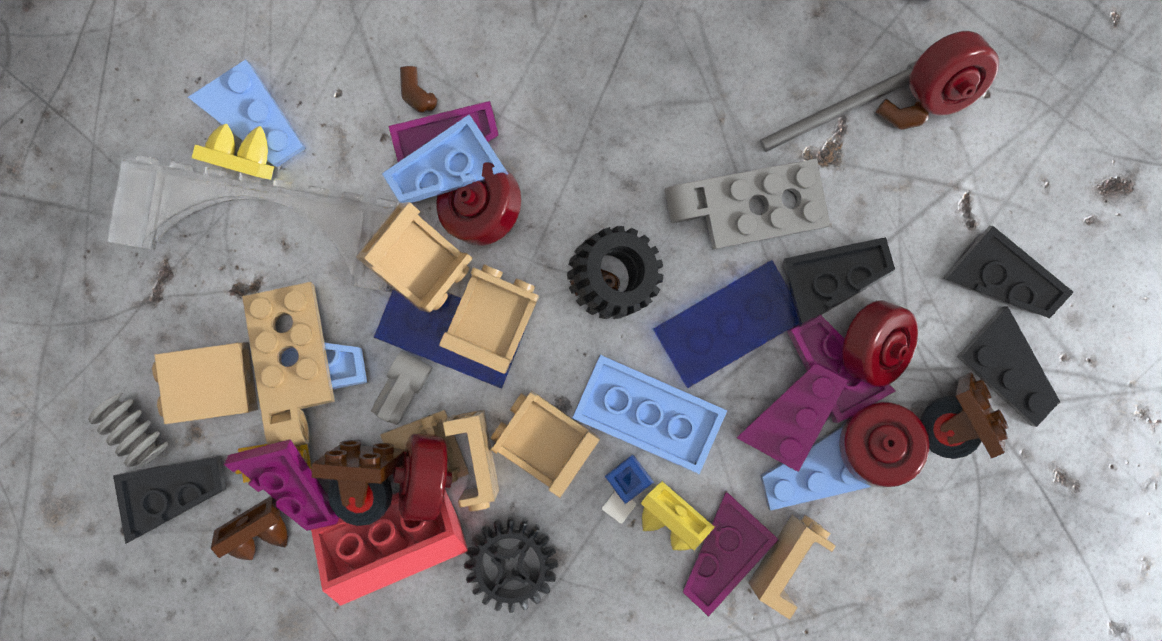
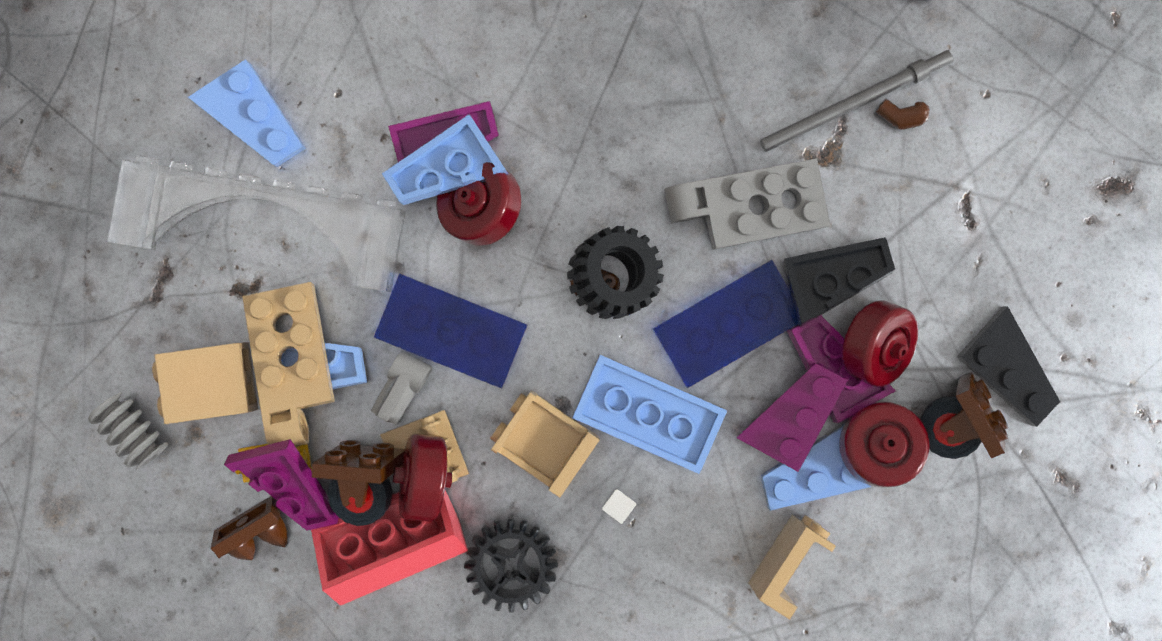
black wing [113,455,227,544] -> none
light yellow tile [192,124,274,180] -> none
tan panel [356,202,472,312] -> none
reddish brown arm [400,66,437,113] -> none
tan panel [439,264,539,374] -> none
tan panel [443,410,499,511] -> none
blue tile [605,455,654,504] -> none
light yellow tile [641,481,715,551] -> none
magenta wing [683,491,779,617] -> none
dark red wheel [909,31,999,116] -> none
black wing [944,225,1074,318] -> none

